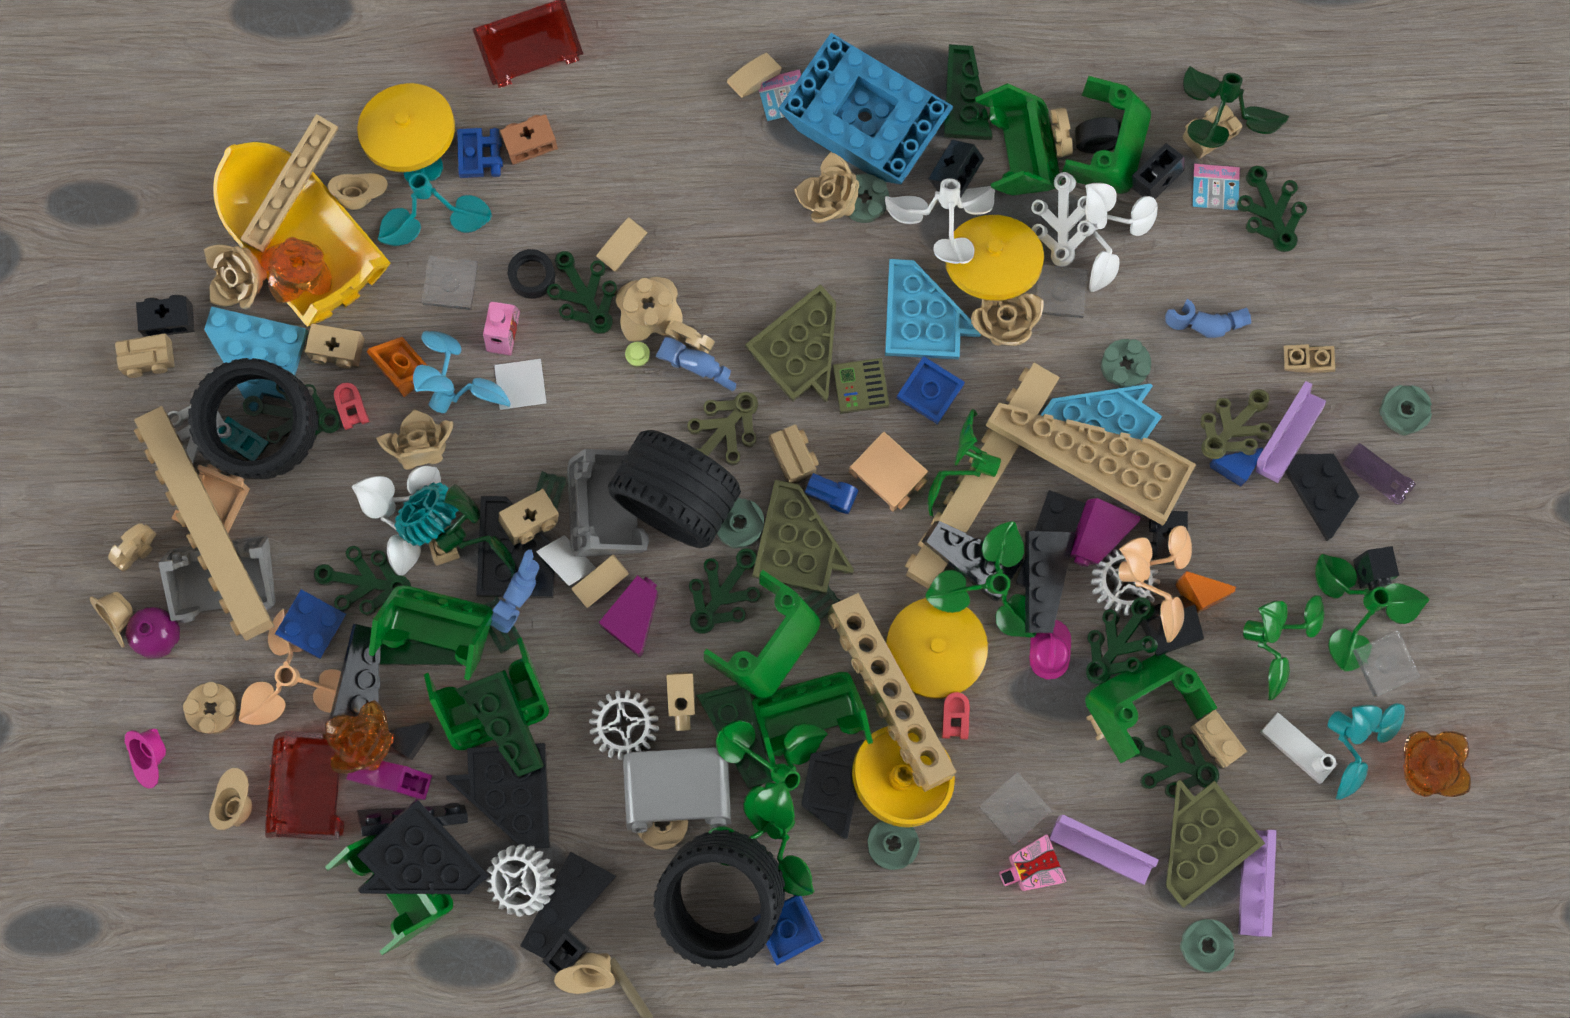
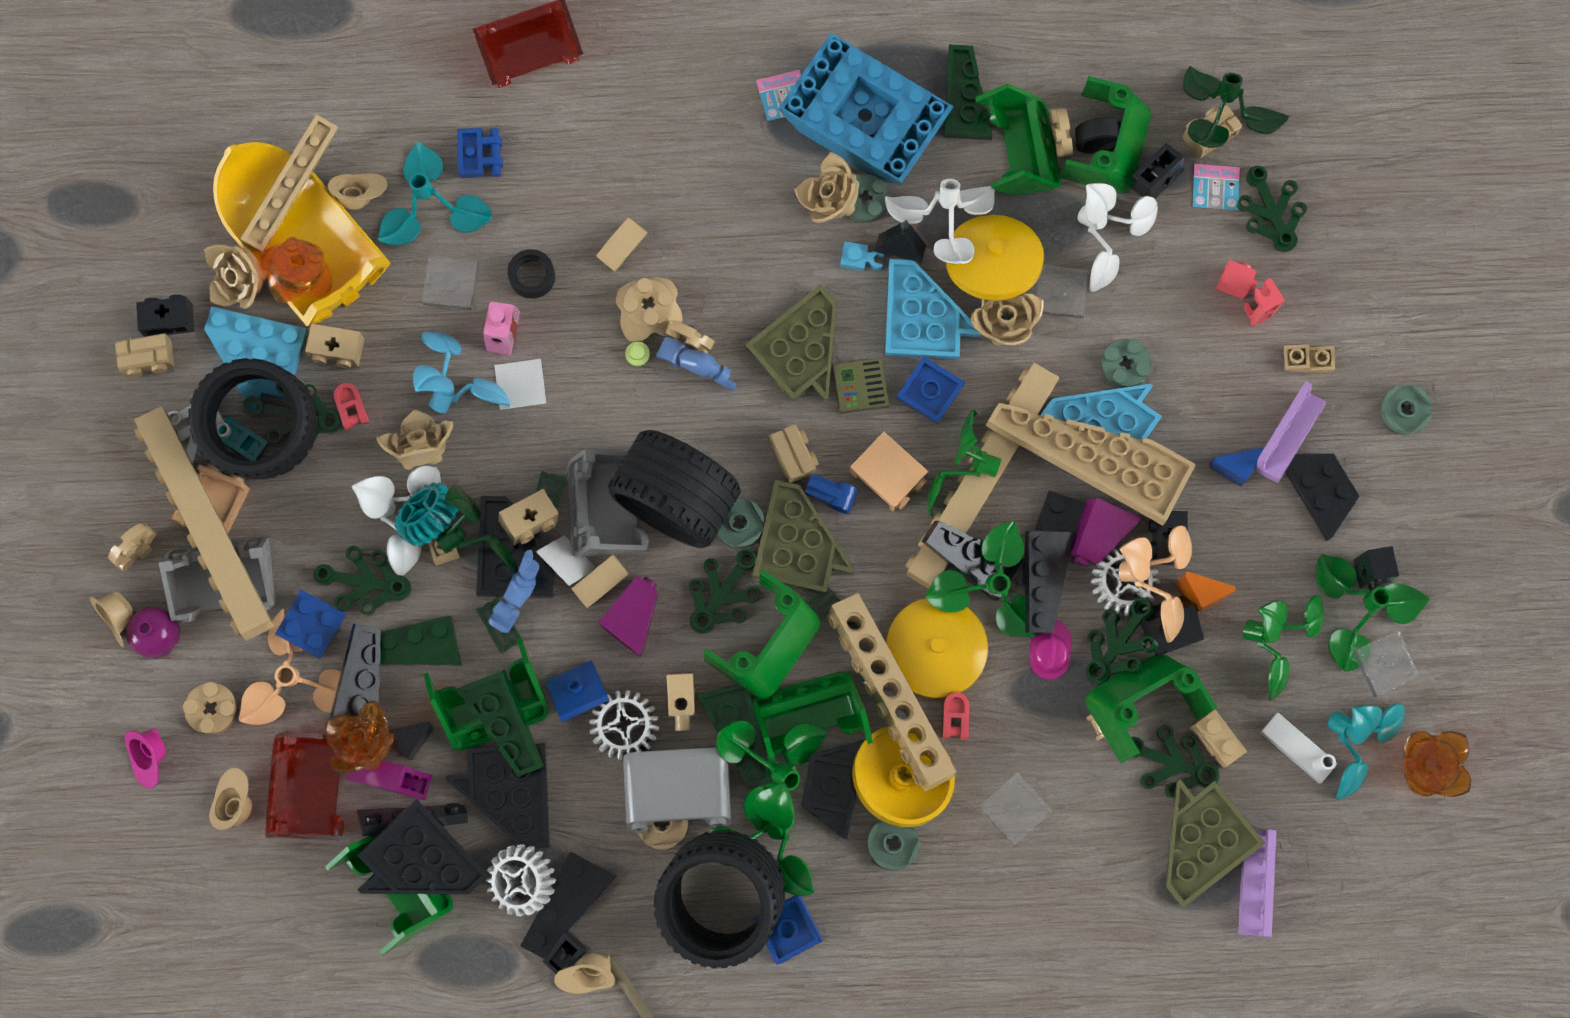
yellow dish [357,83,455,172] -> none
orange slope [367,337,428,397] -> none
green windscreen [369,586,493,680] -> none
nougat brick [500,114,558,165] -> none
dark green plant [547,251,617,334] -> none
olive plant [687,392,758,465] -> none
tan slope [727,53,782,98] -> none
black brick [928,140,984,198] -> none
torso [999,834,1067,891] -> none
white plant [1031,172,1094,267] -> none
lavender fence [1049,814,1159,885] -> none
medium blue piece [1165,299,1252,338] -> none
sand green plate [1180,919,1235,972] -> none
olive plant [1200,389,1272,459] -> none
clear purple plate [1342,443,1416,505] -> none
none -> blue plate [545,660,609,722]
none -> medium azure plate [840,241,884,271]
none -> black slope [874,220,926,263]
none -> coral brick [1216,259,1258,300]
none -> coral hinge [1244,278,1285,327]

